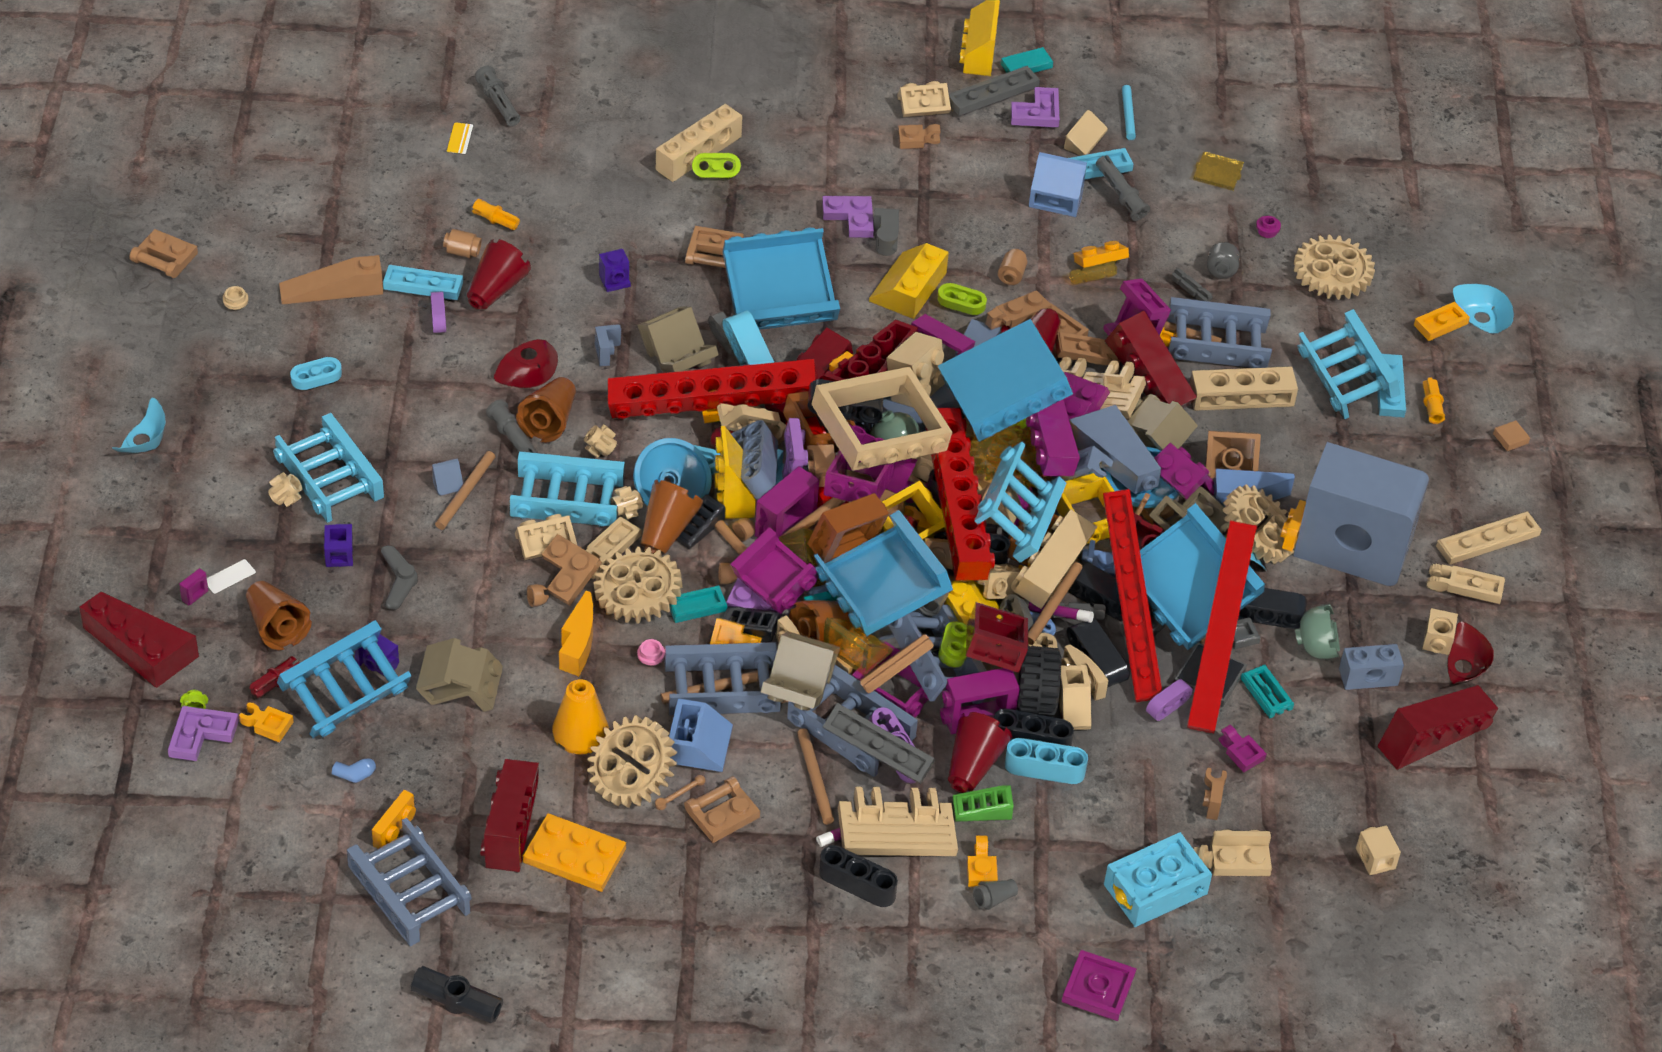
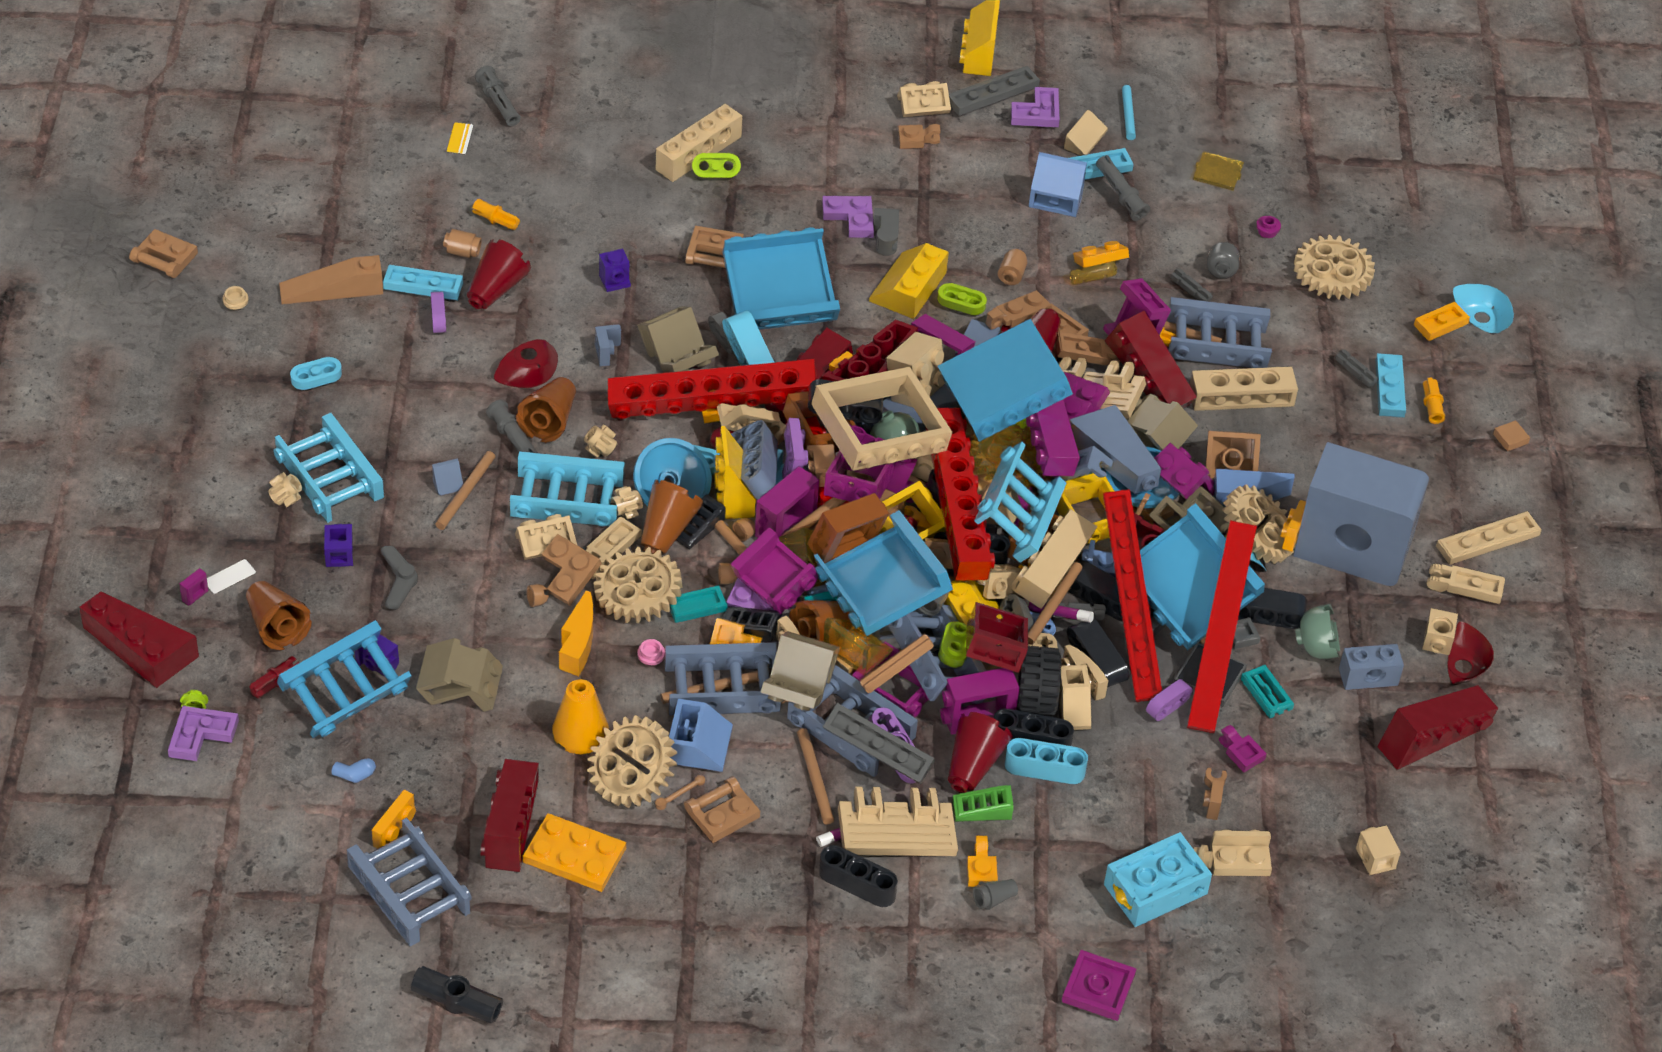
medium azure piece [112,398,166,453] -> none
light orange plate [239,703,294,743] -> none
teal tile [1001,47,1053,73] -> none
medium azure fence [1297,309,1400,419] -> none

